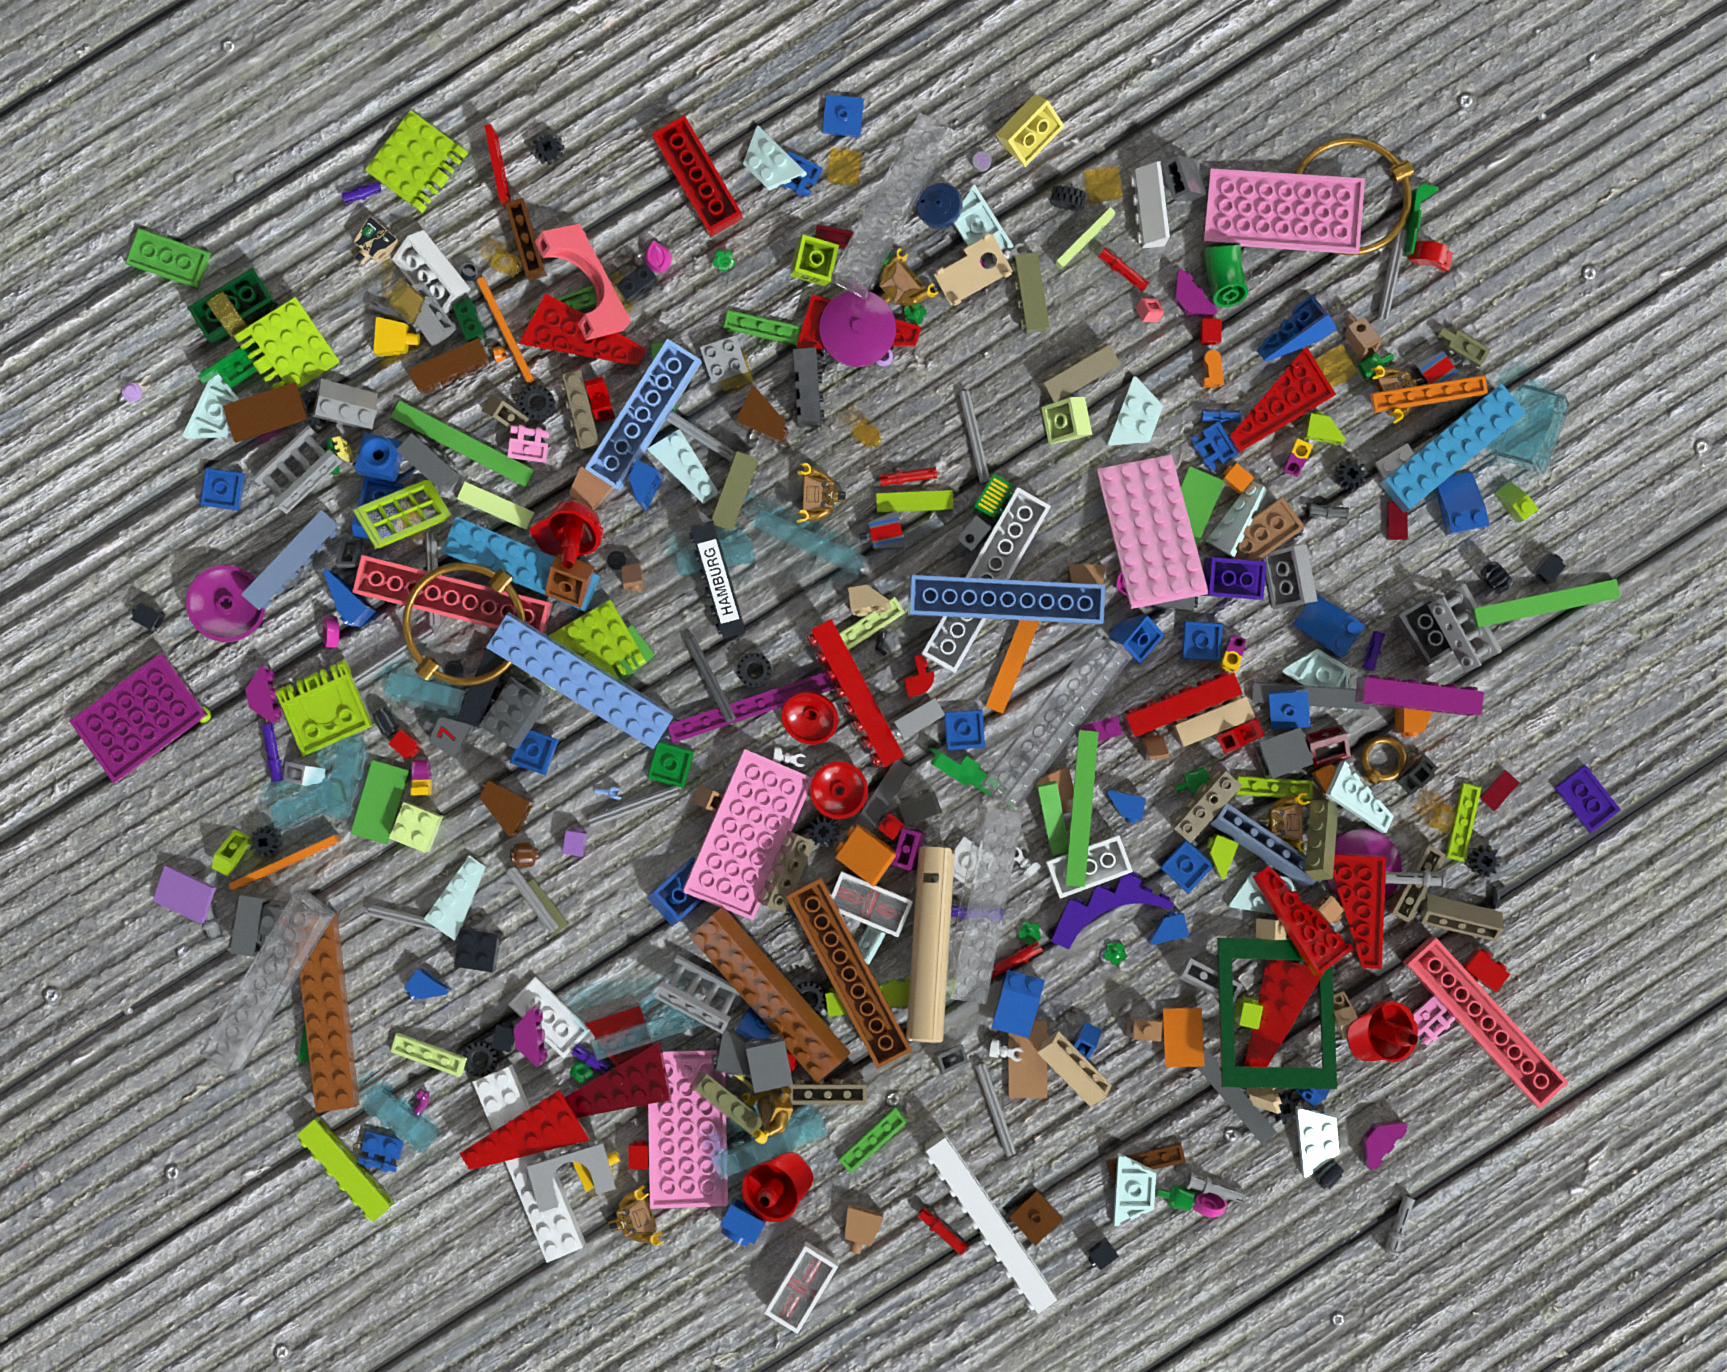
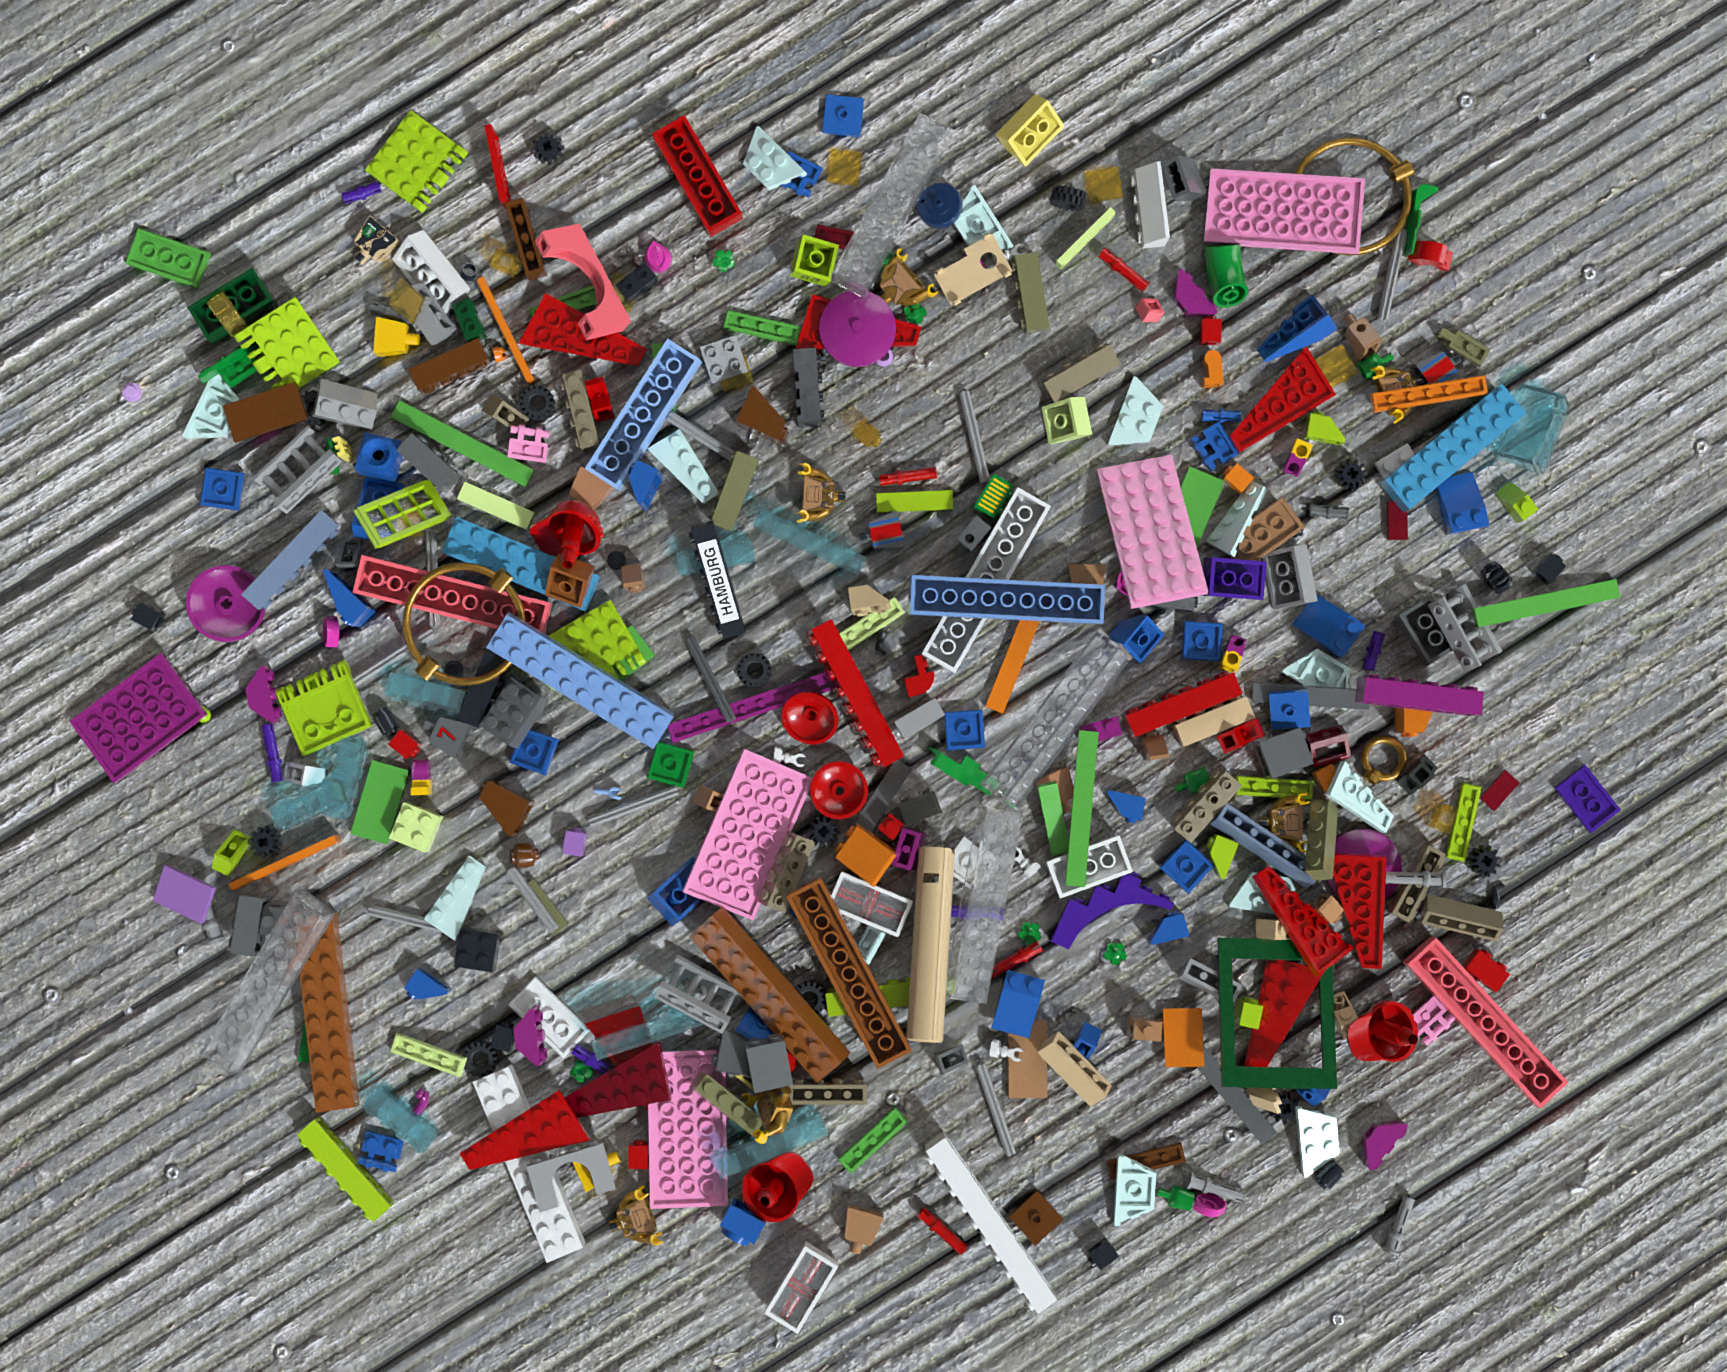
light grey tile [972,151,992,172] -> none

